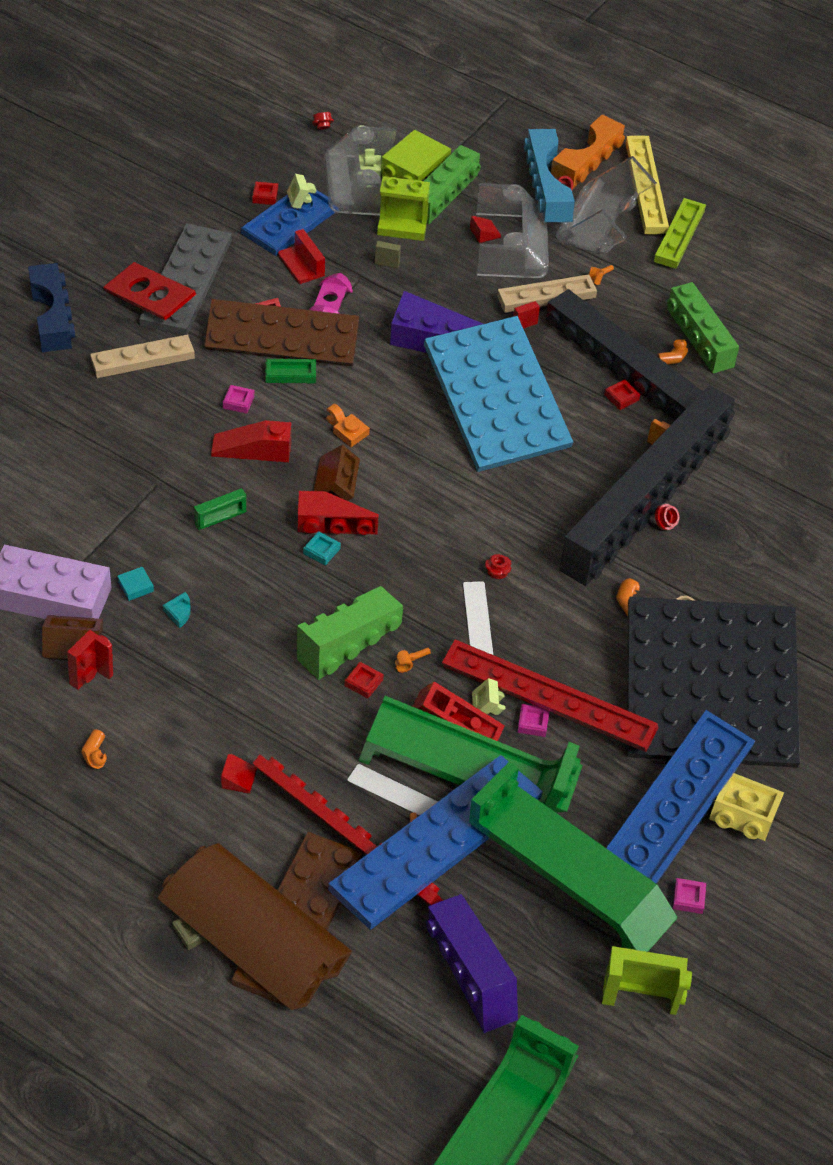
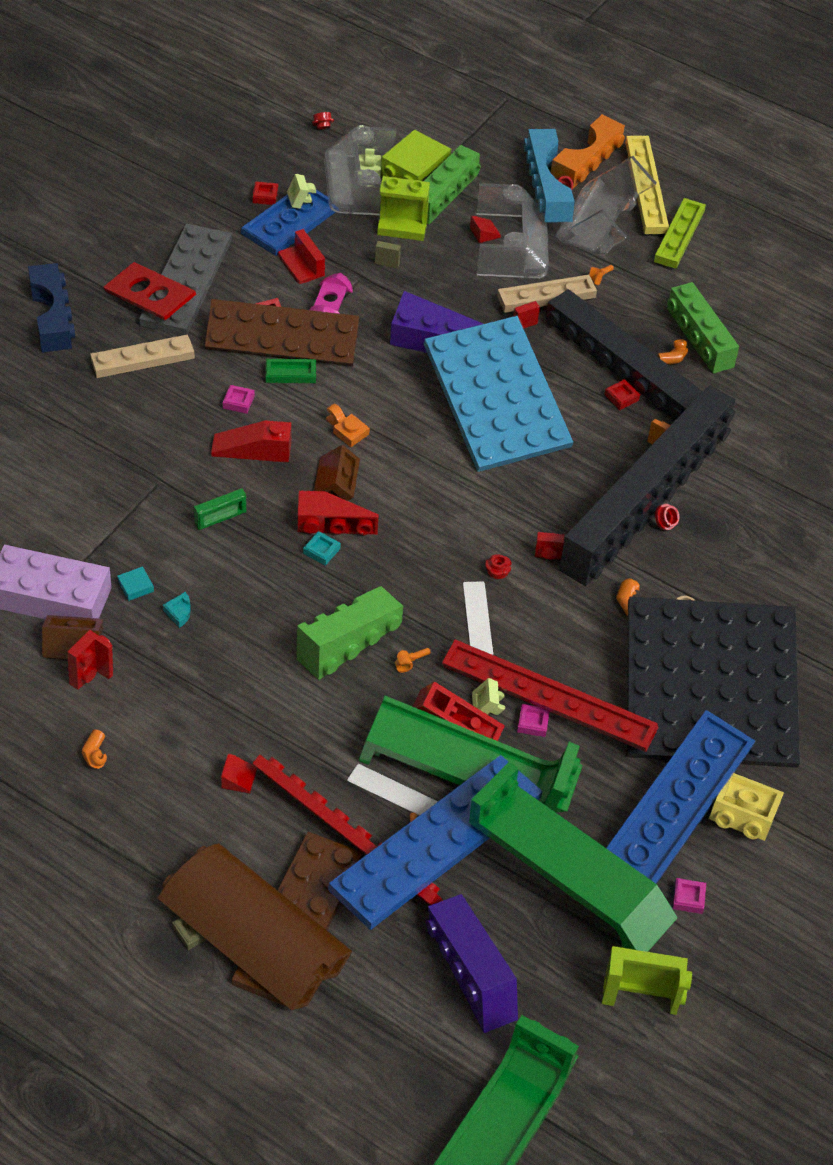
red tile [344,662,384,699] -> none
none -> red plate [535,532,564,560]

